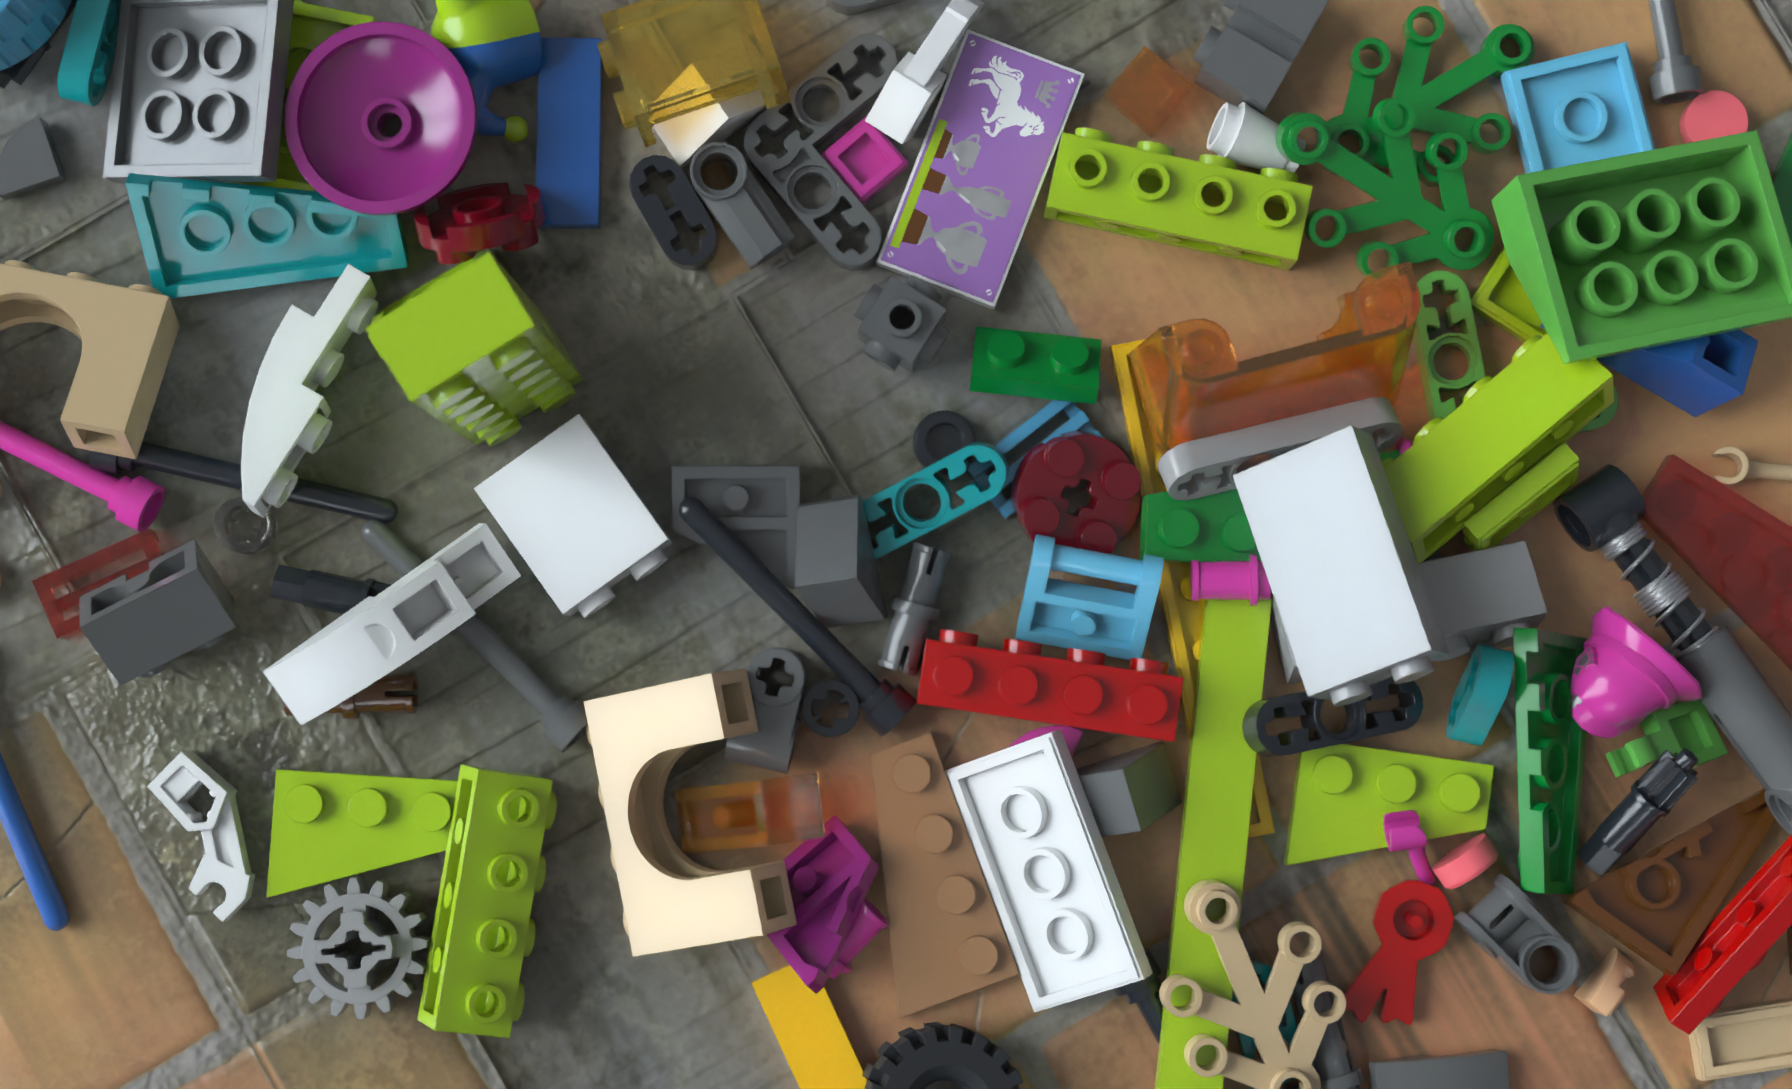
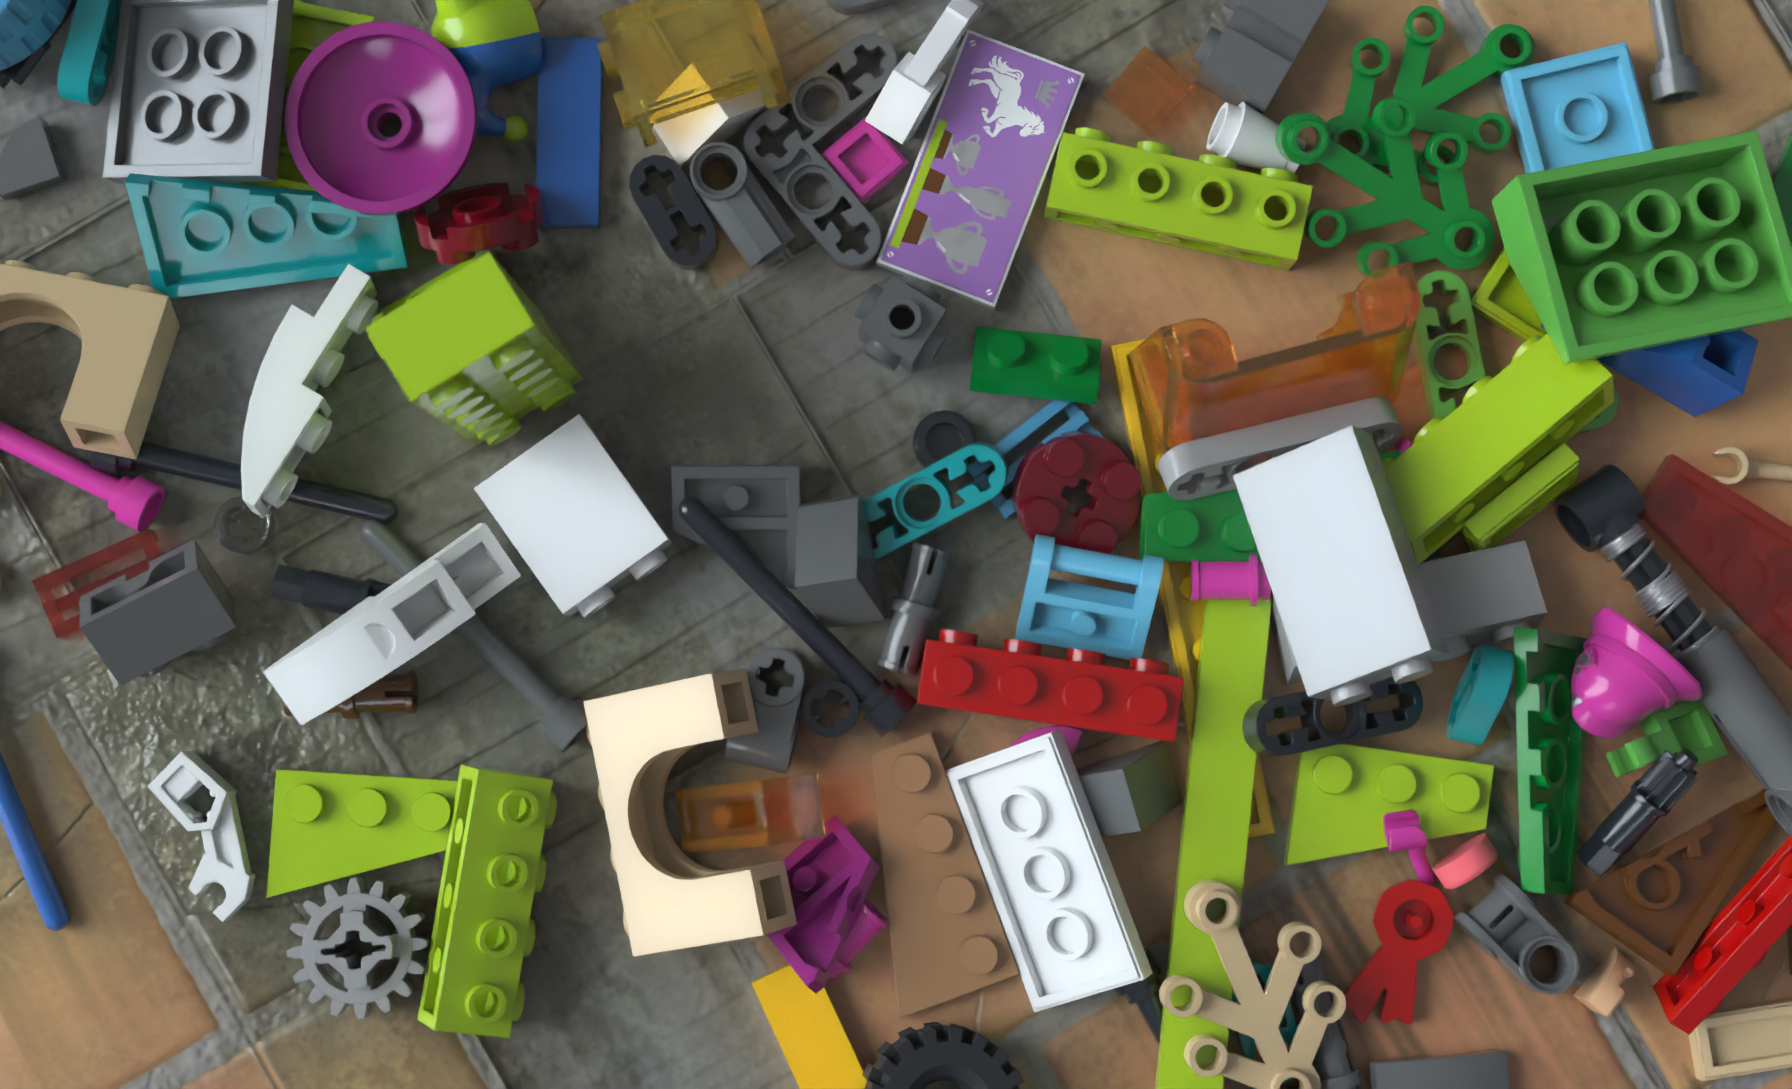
coral tile [1679,90,1748,144] -> none

